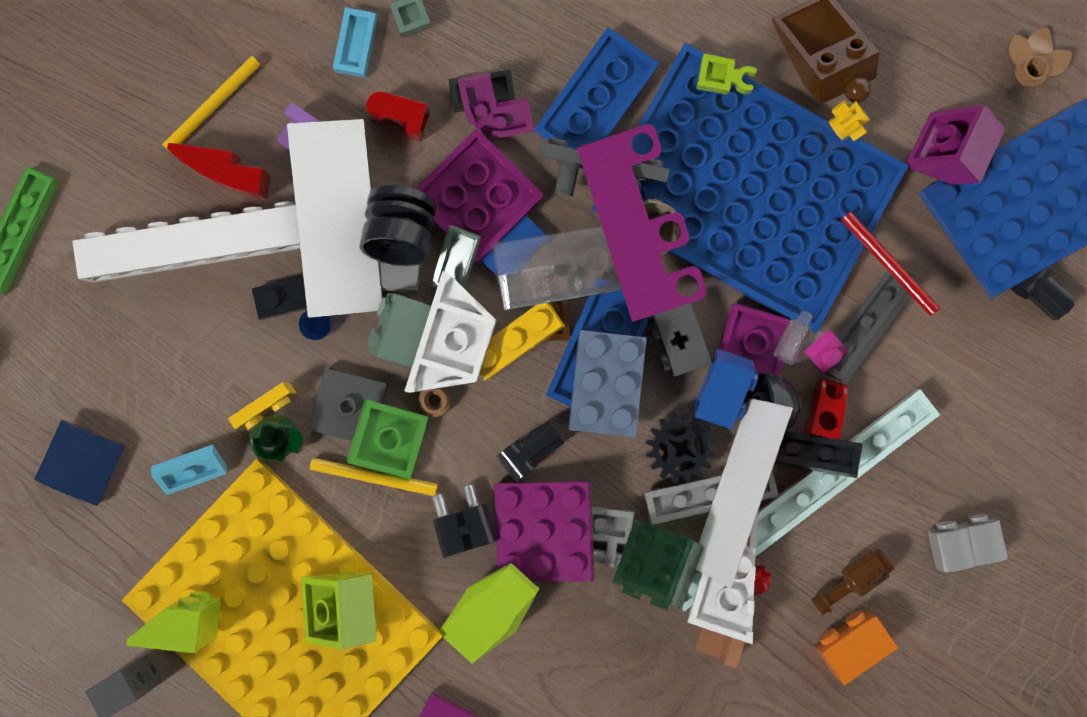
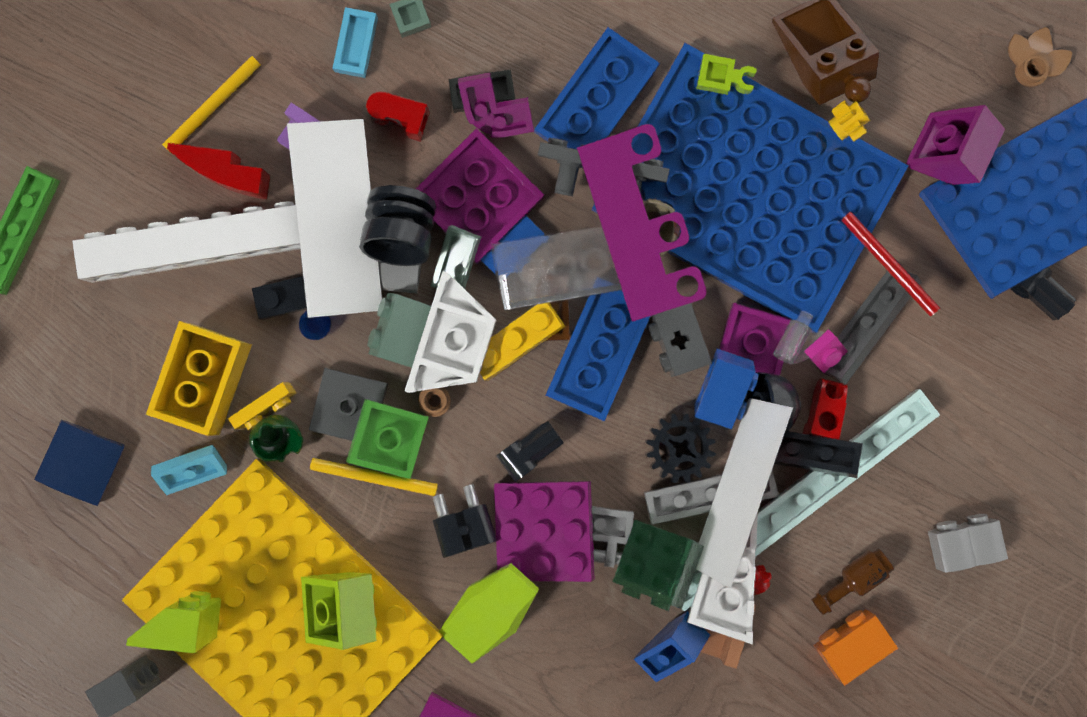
sand blue brick [568,330,647,437] -> none
none -> yellow brick [145,321,252,436]
none -> blue slope [634,611,710,682]

